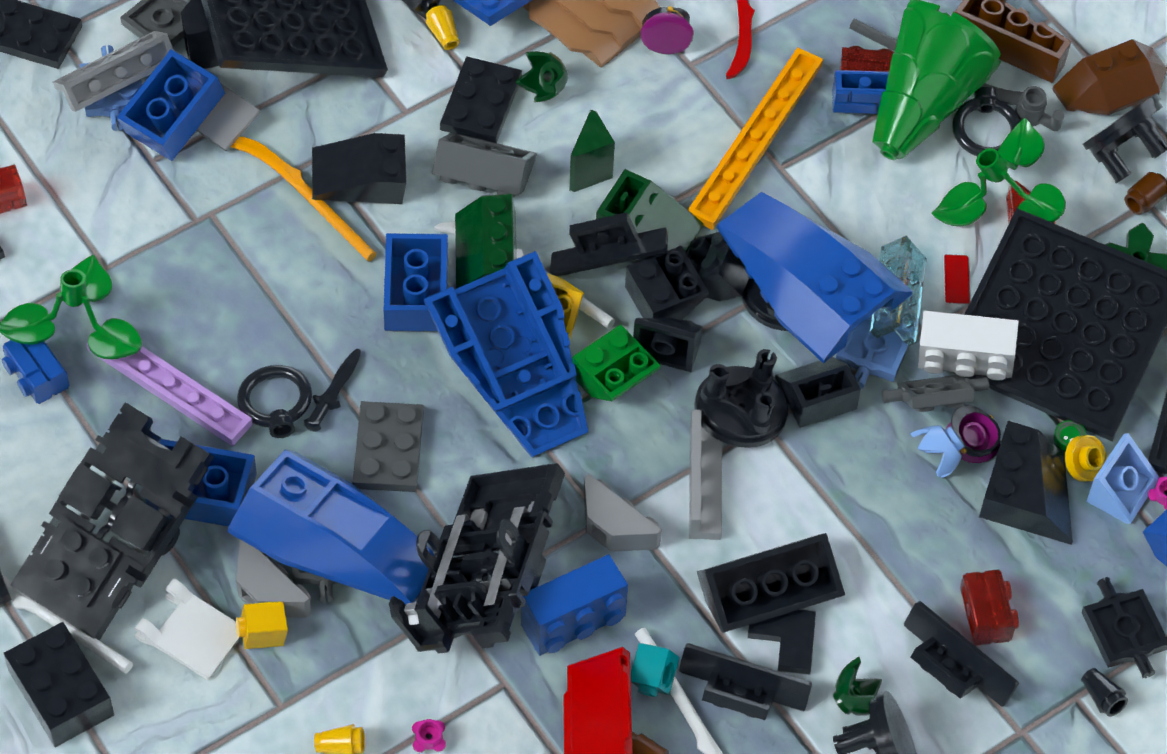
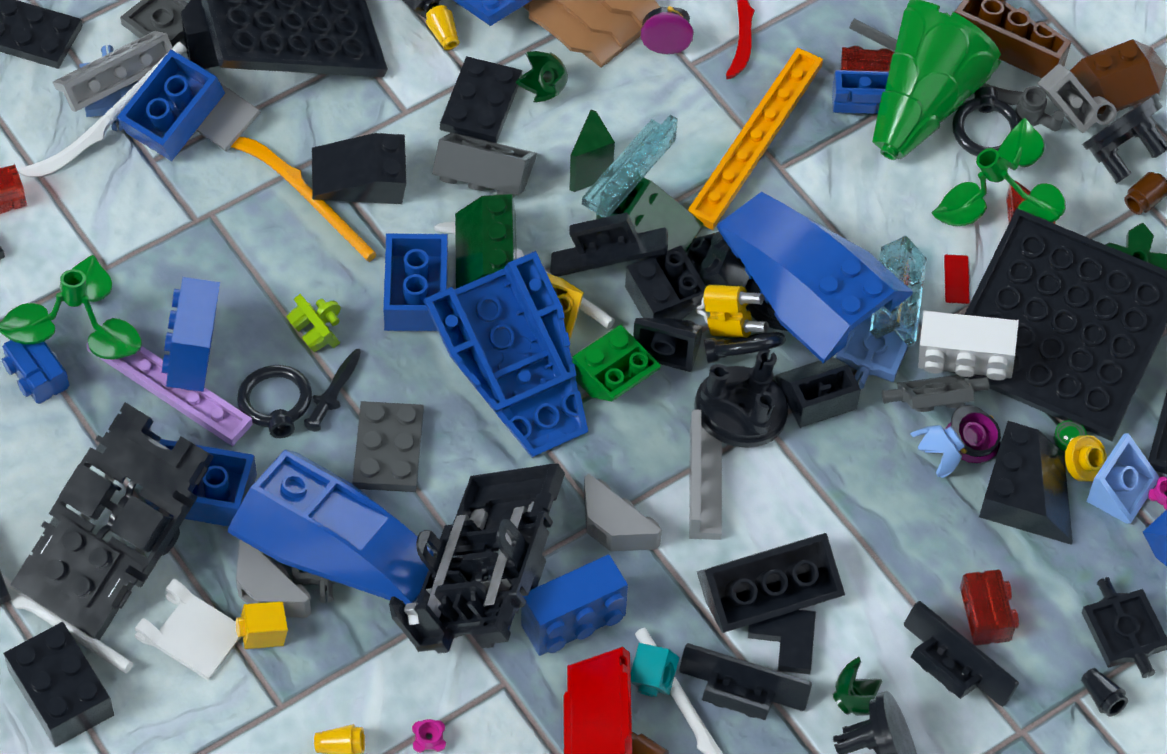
none -> white piece [17,42,187,177]
none -> brick [161,277,220,392]
none -> lime hips [286,293,341,353]
none -> clear light blue fence [582,114,678,217]
none -> yellow piece [697,285,769,338]
none -> black piece [704,332,786,364]
none -> light grey hinge [1037,64,1117,133]

